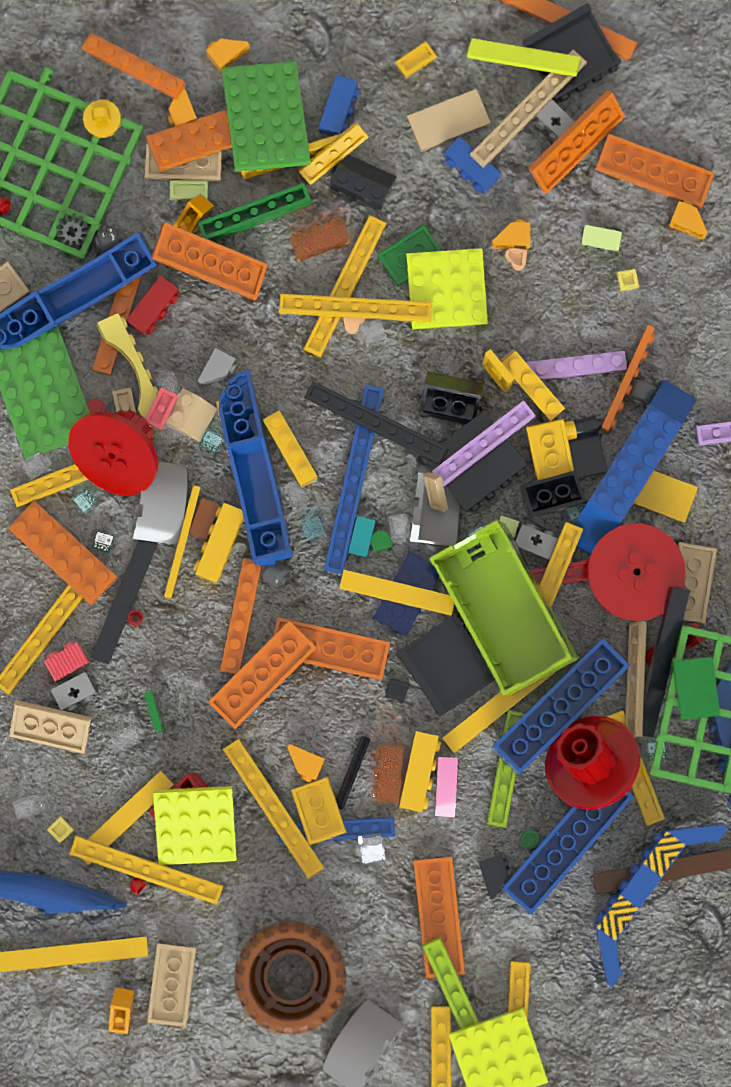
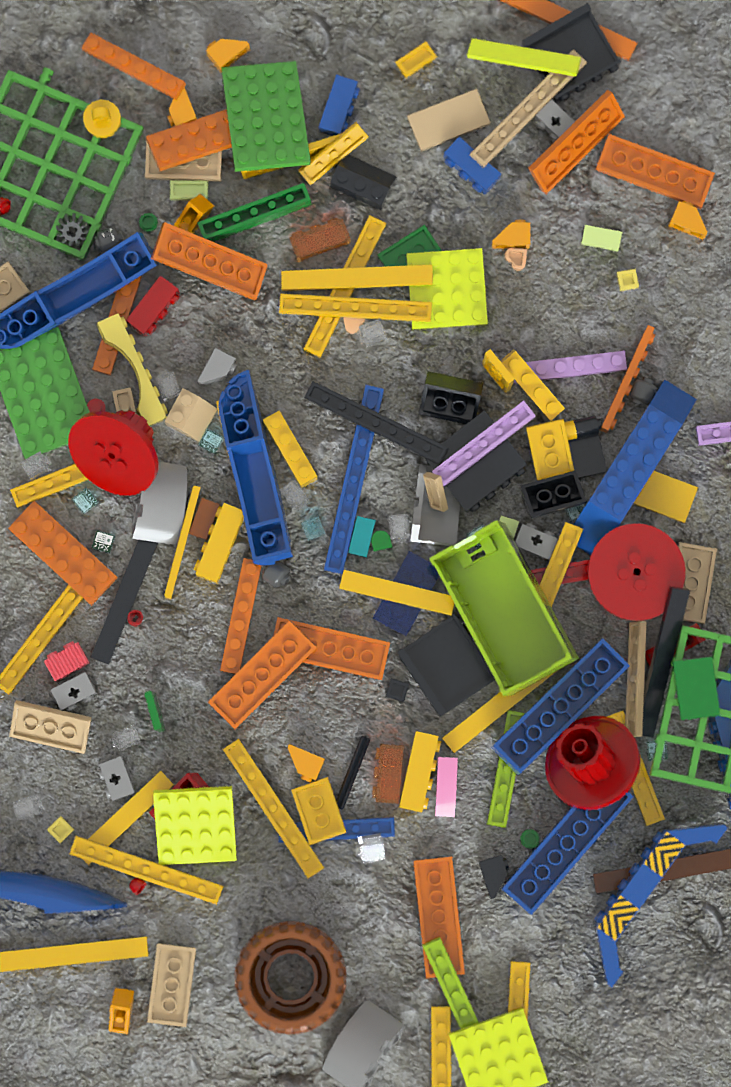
coral plate [145,387,179,431] -> none
none -> light grey brick [98,756,136,801]
none -> green plate [139,213,158,232]
none -> yellow tile [281,265,433,291]

